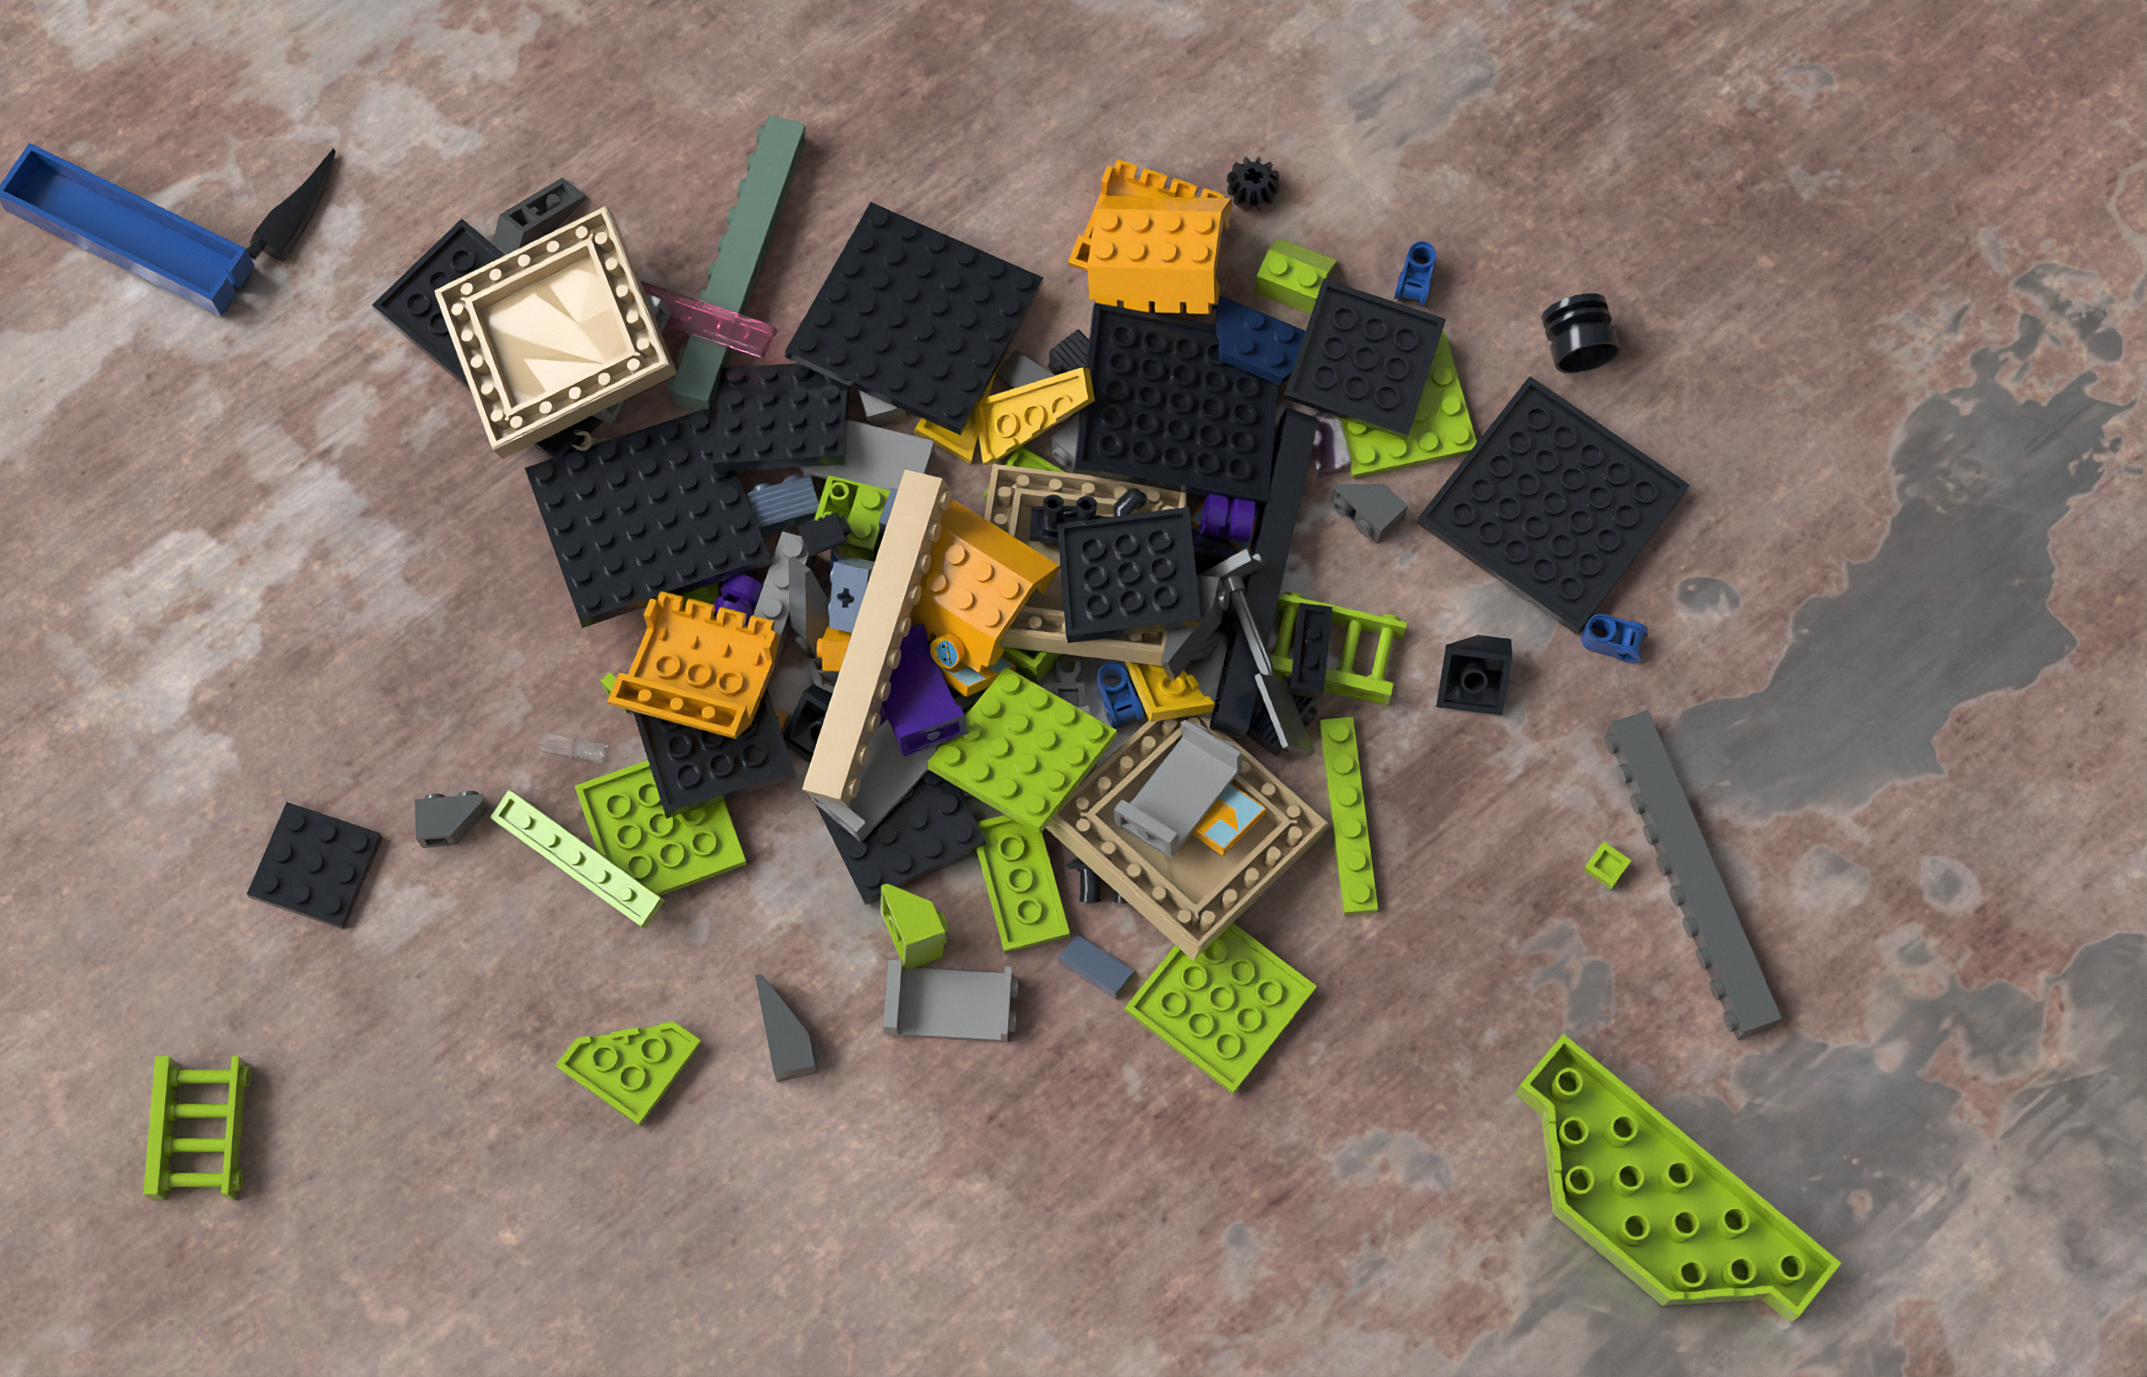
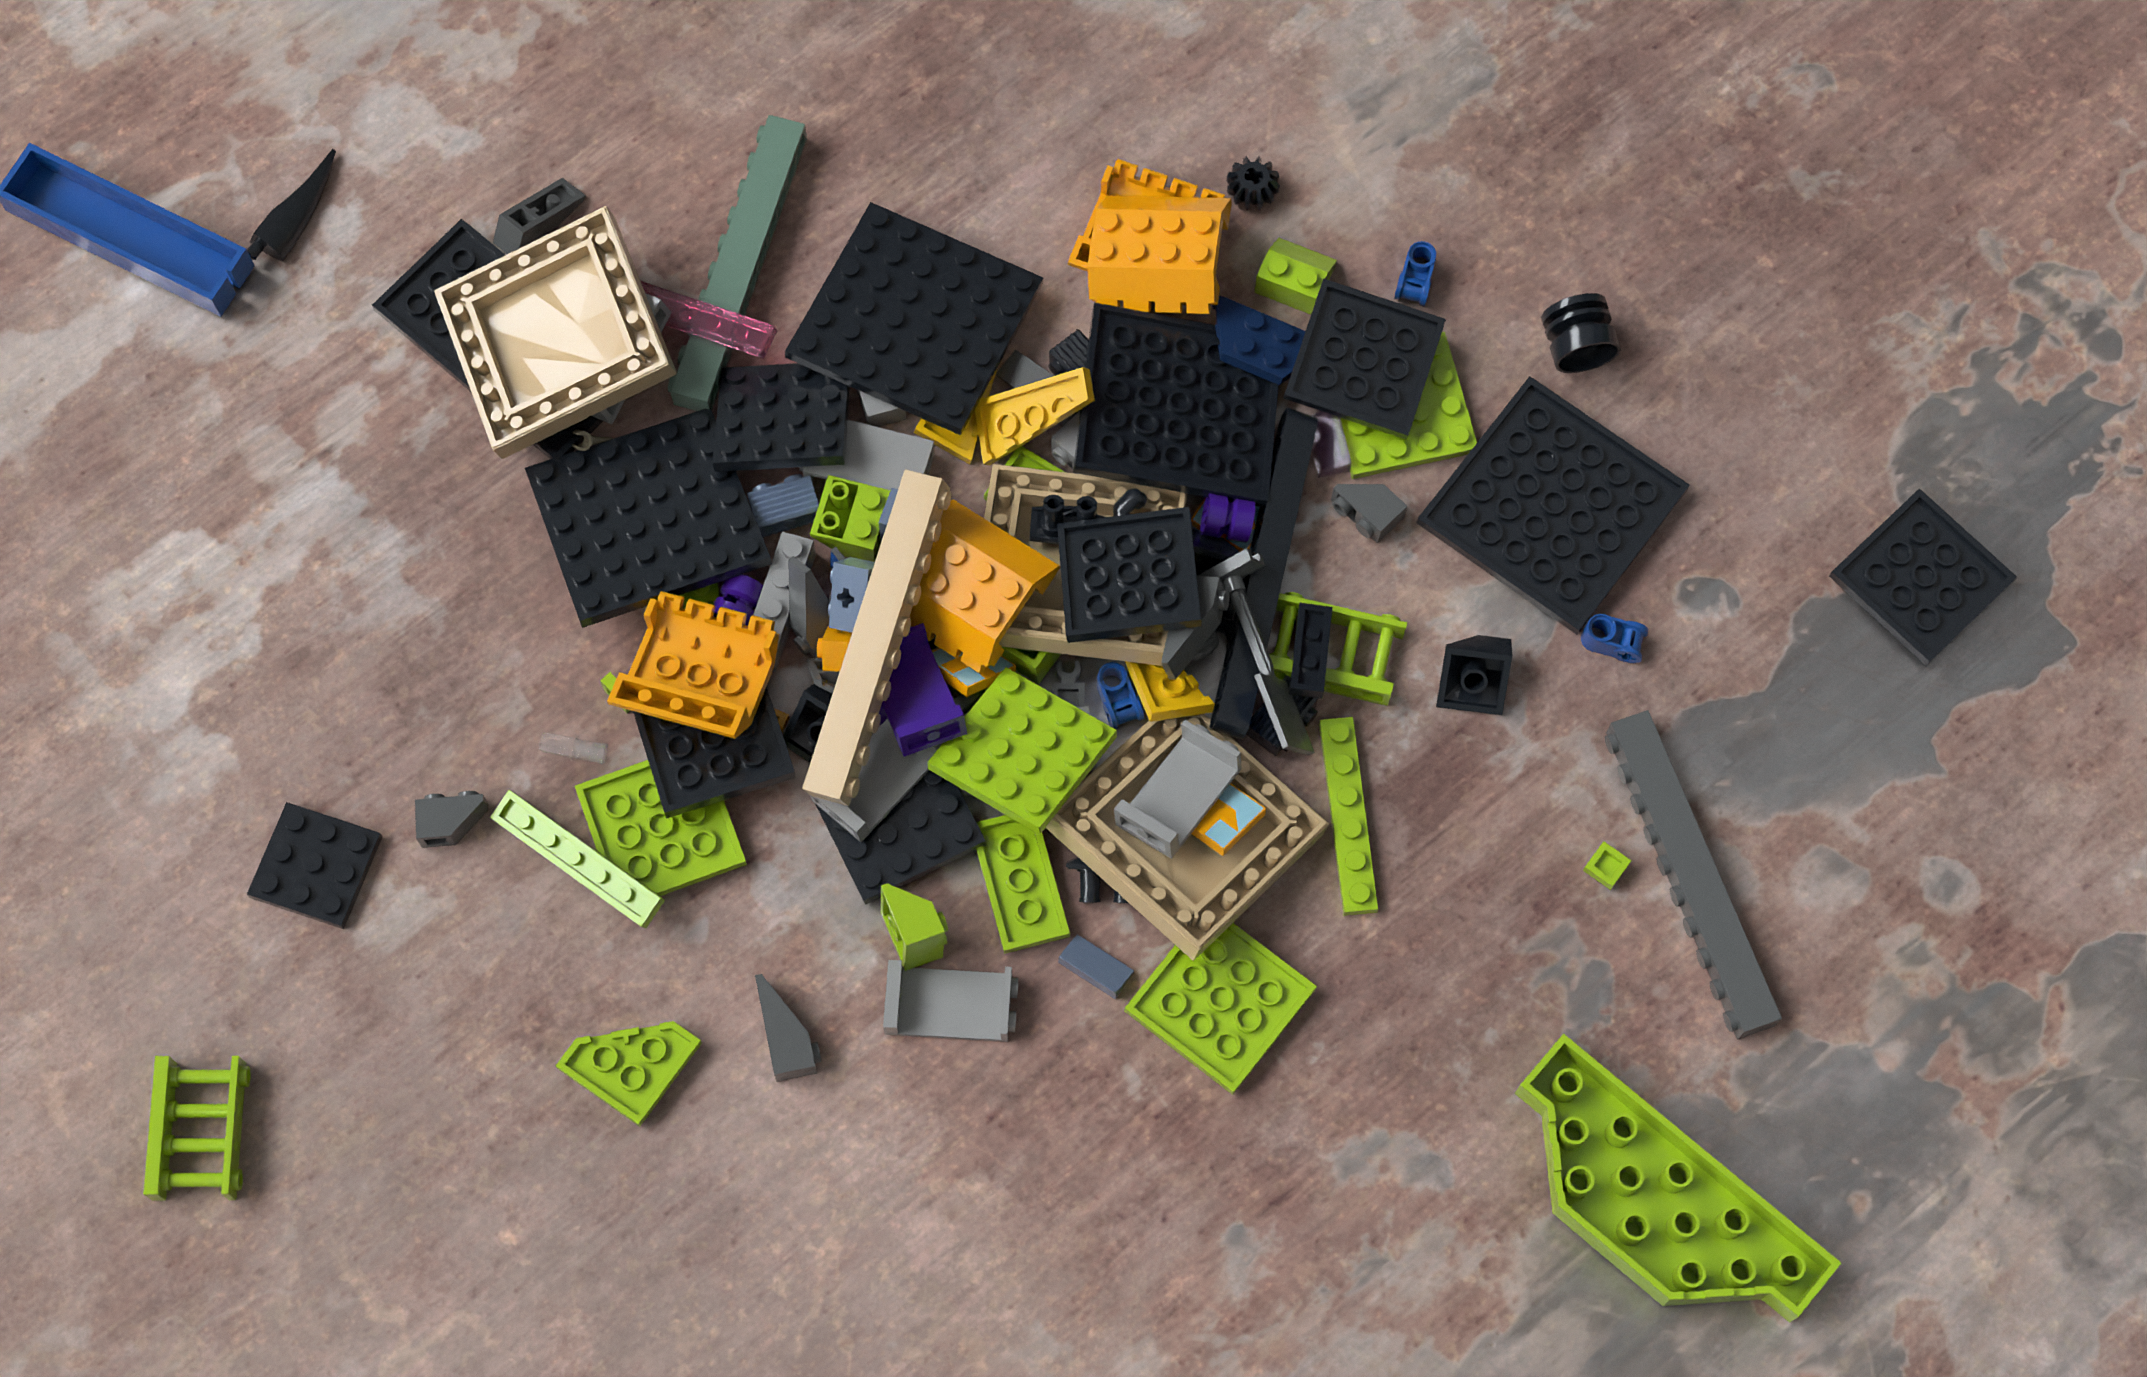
black brick [799,511,853,557] -> none
tile [930,633,965,669] -> none
none -> black plate [1829,488,2017,666]

